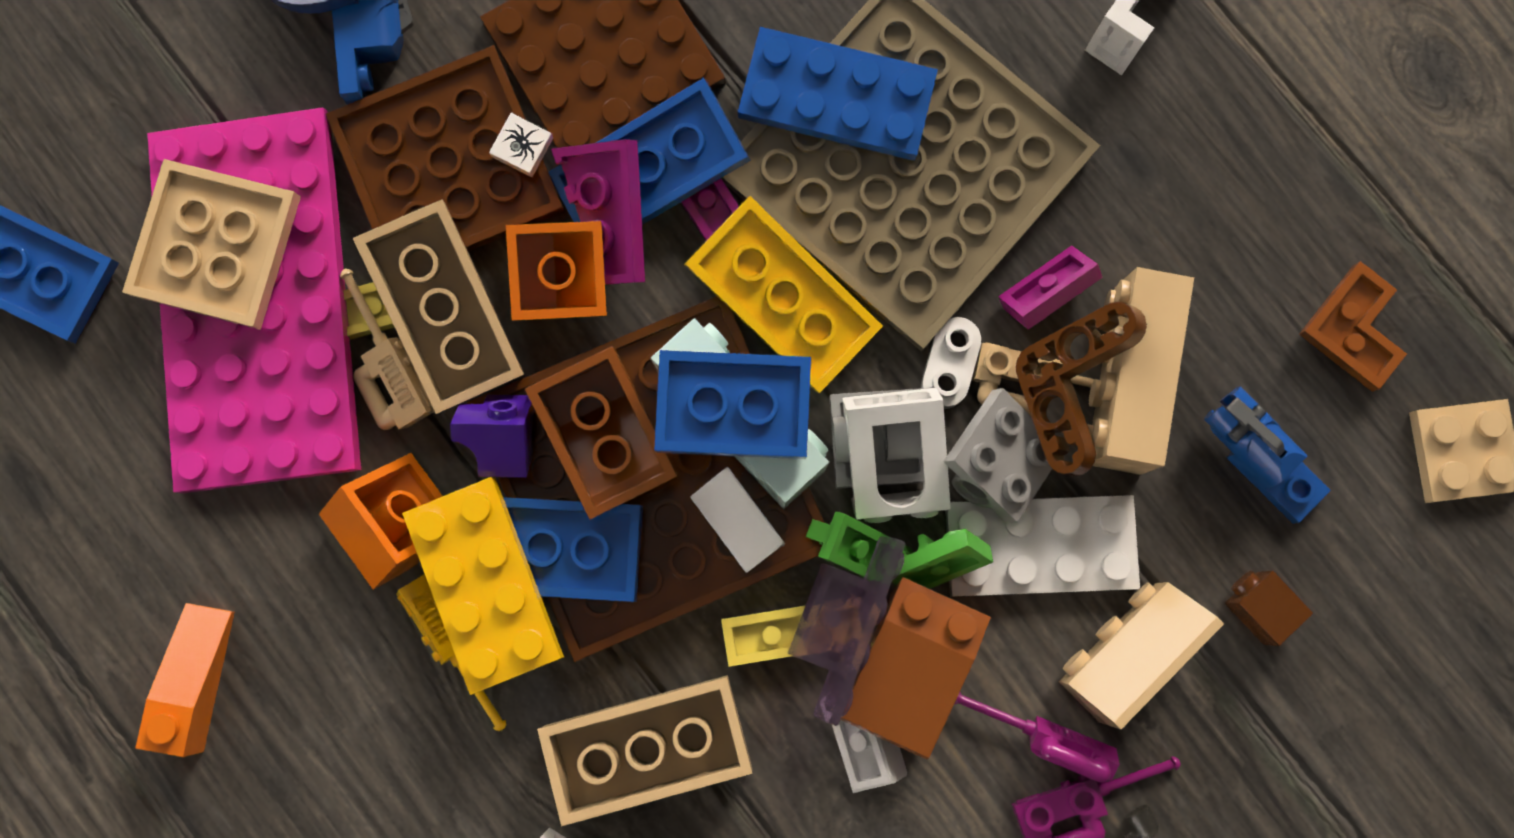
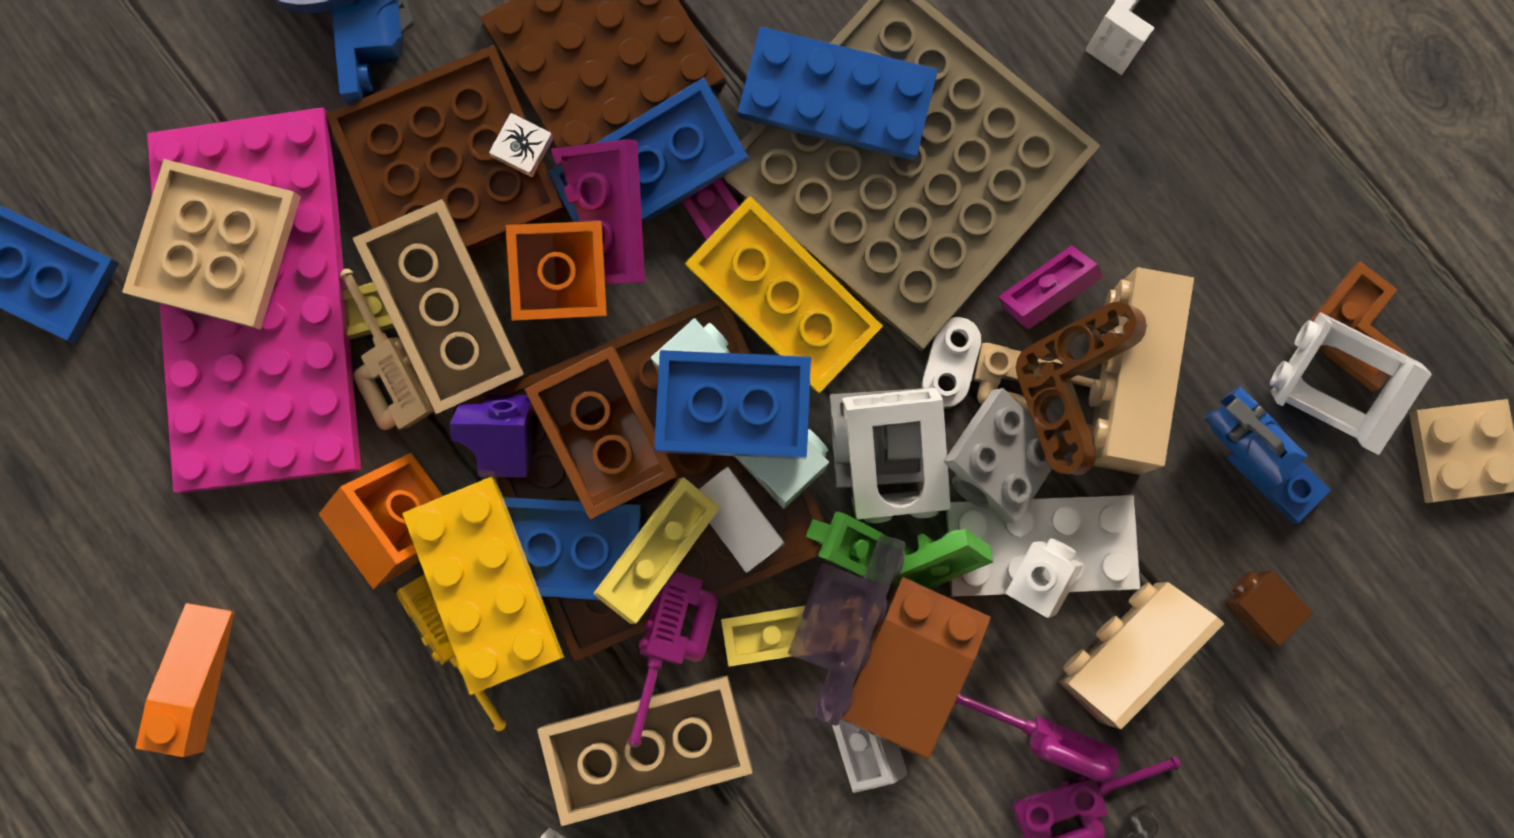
none -> light yellow plate [593,477,720,624]
none -> magenta piece [628,571,718,747]
none -> white brick [1005,538,1084,618]
none -> white panel [1270,312,1432,455]

